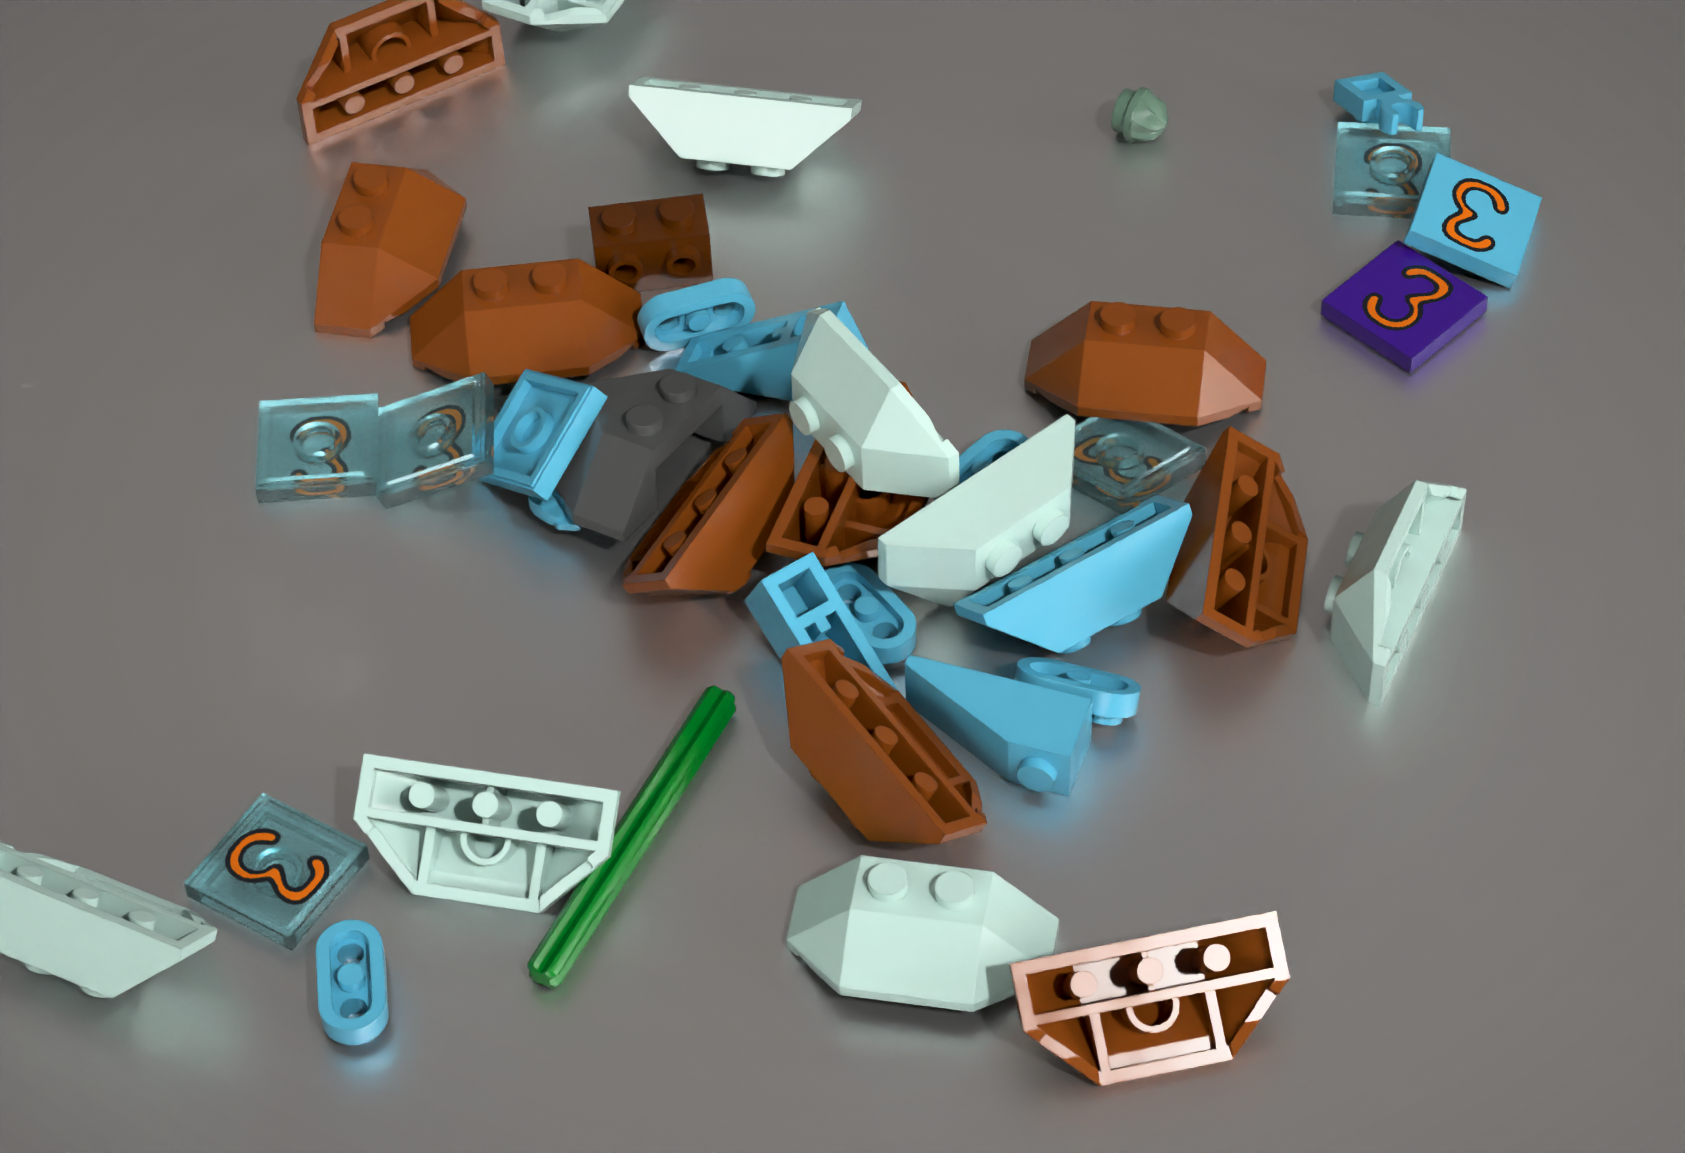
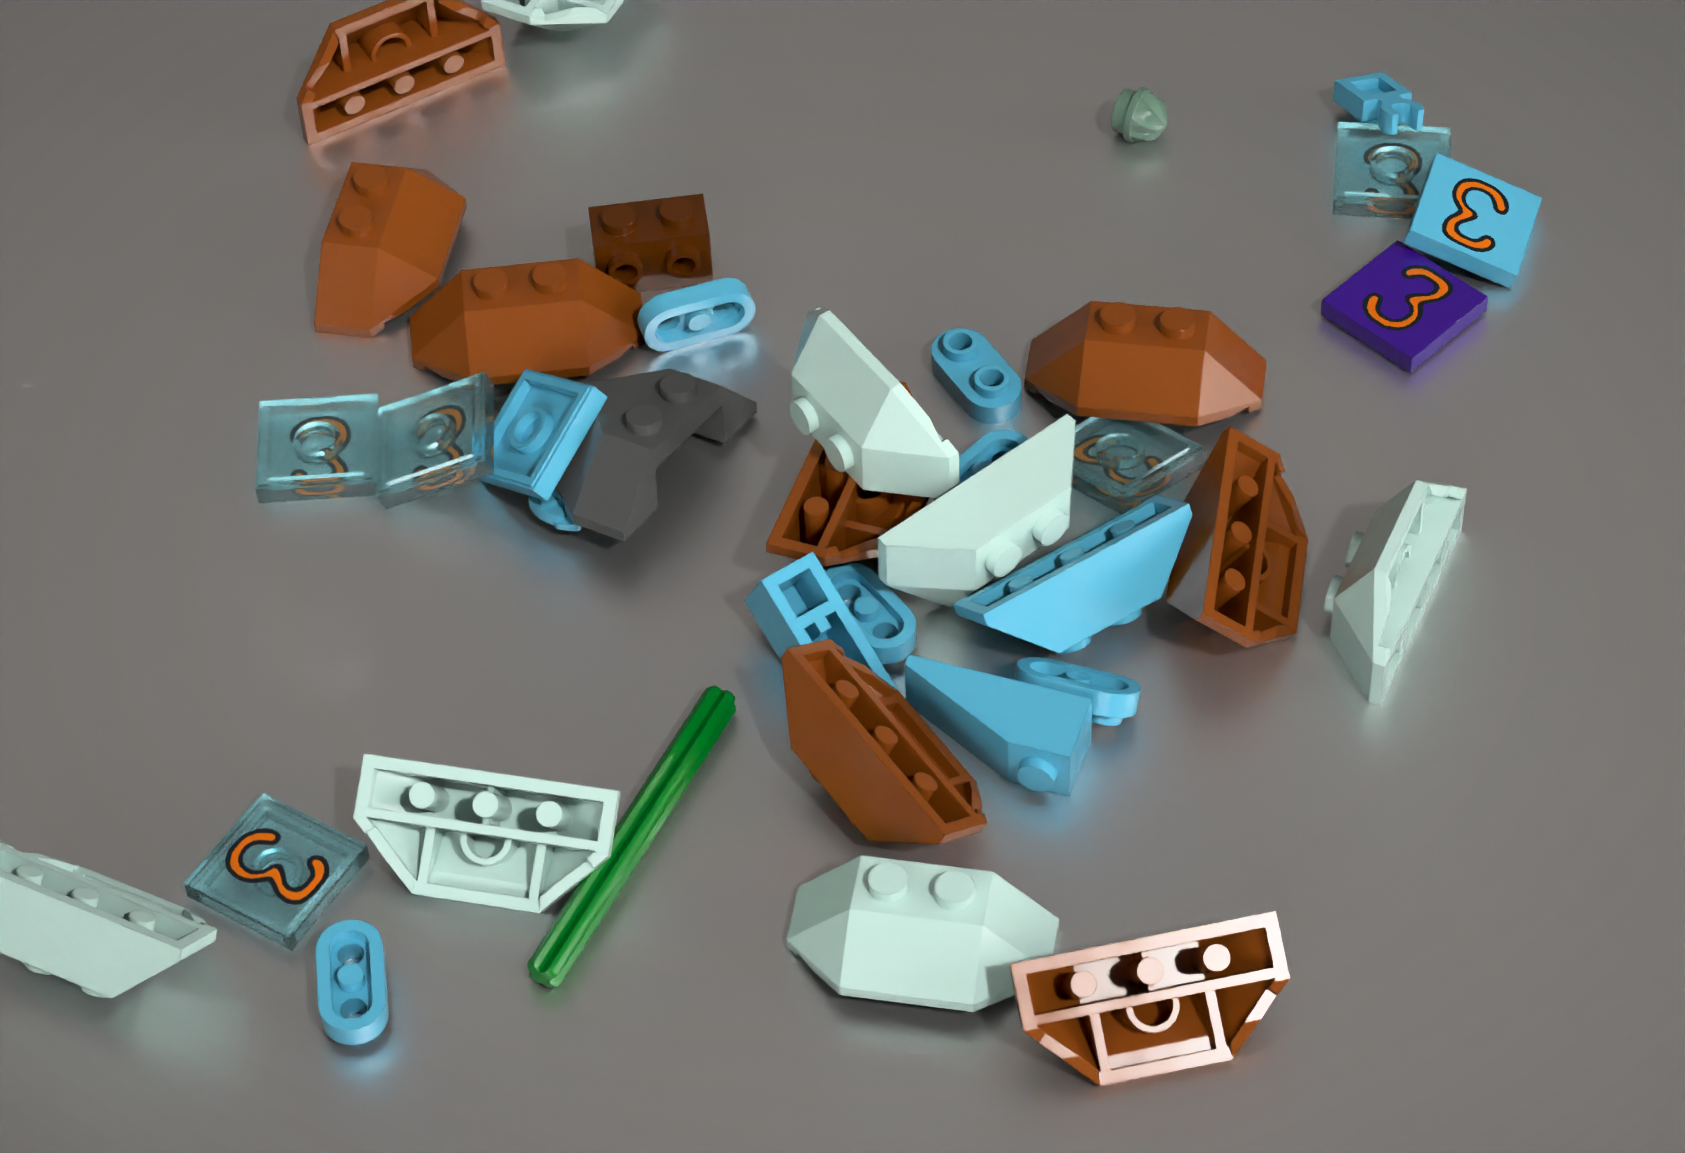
dark orange wedge [622,412,795,596] -> none
light aqua wedge [628,76,861,177] -> none
medium azure slope [675,300,870,401] -> none
none -> medium azure plate [931,328,1022,424]

